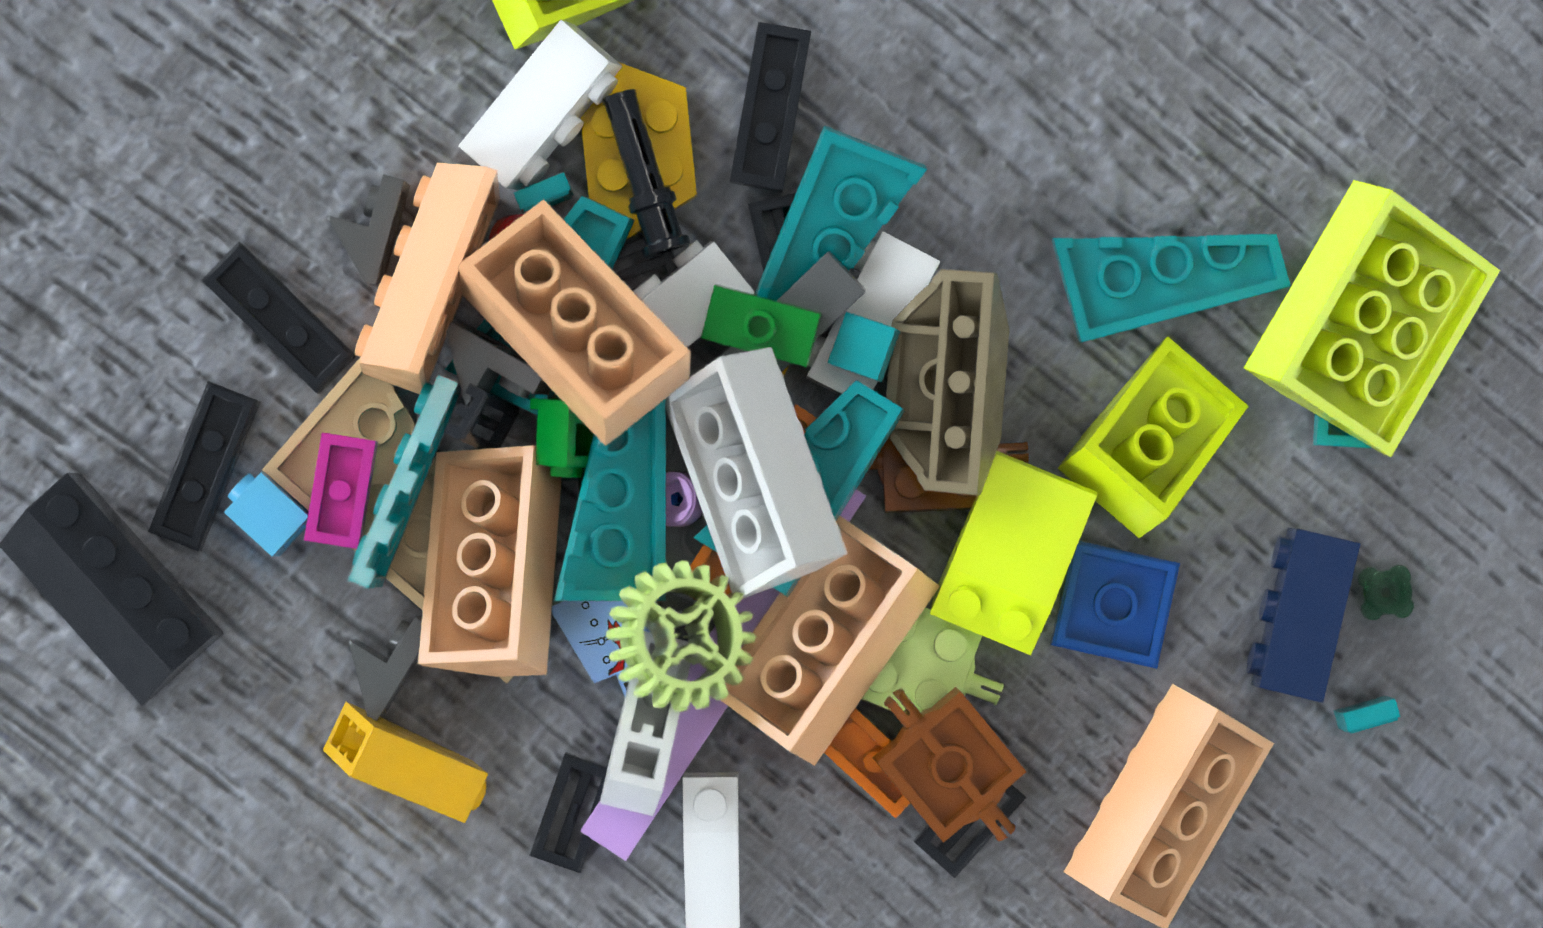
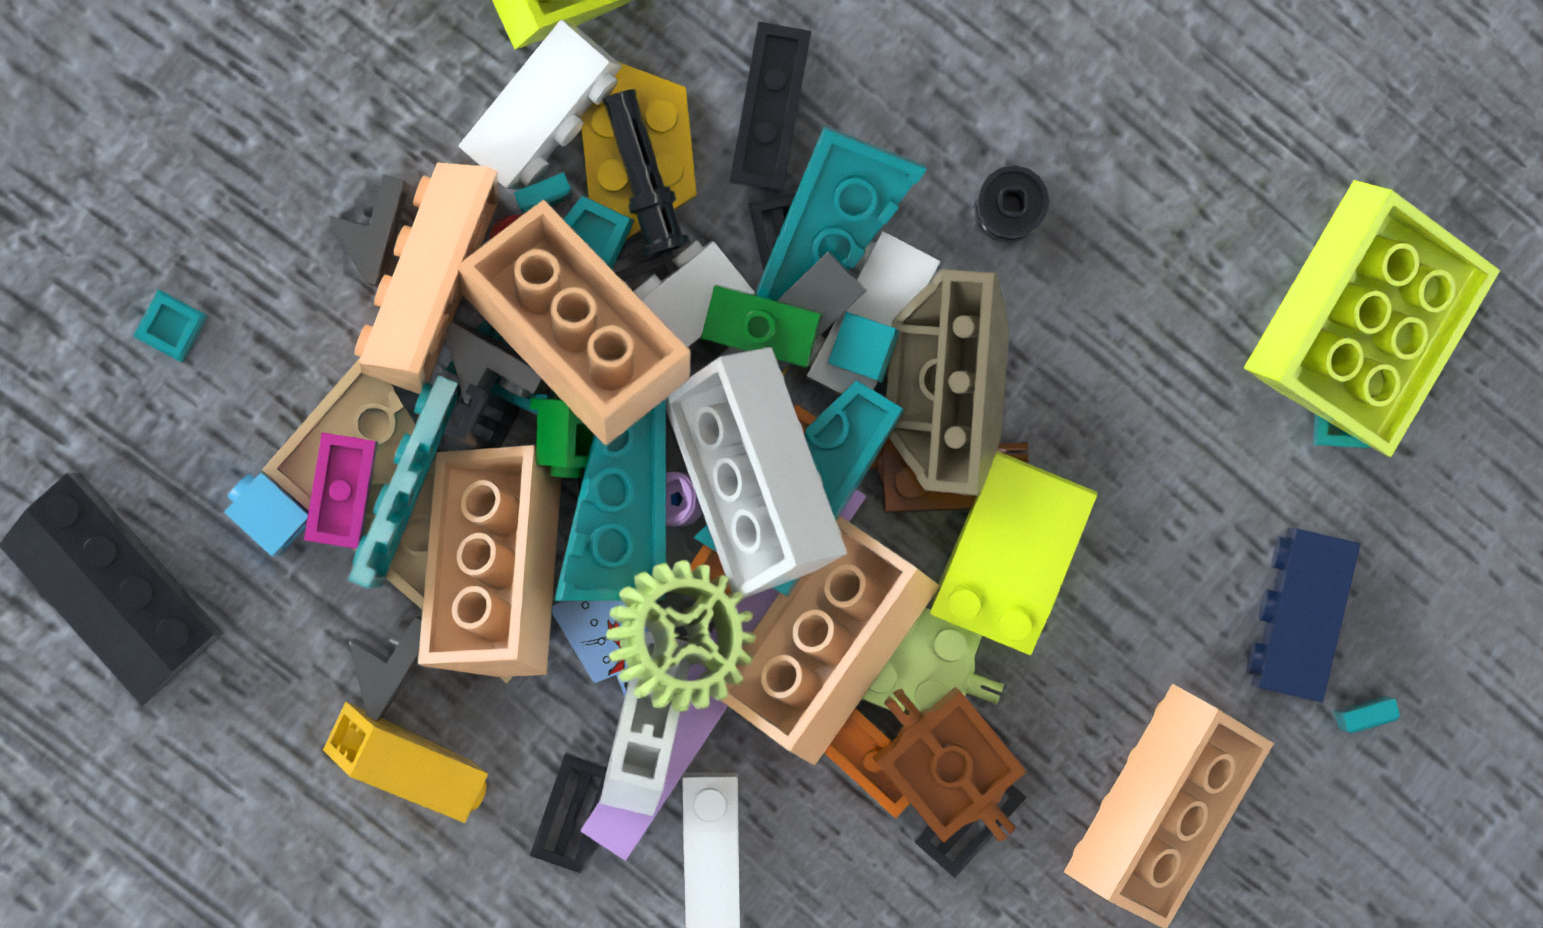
black tile [148,381,261,551] -> none
black tile [202,242,356,394] -> none
blue tile [1050,541,1180,669] -> none
teal wing [1052,234,1291,343] -> none
neon yellow slope [1058,336,1249,538] -> none
clear green plate [1358,565,1414,621] -> none
none -> teal tile [132,289,209,363]
none -> black wheel [973,165,1049,243]

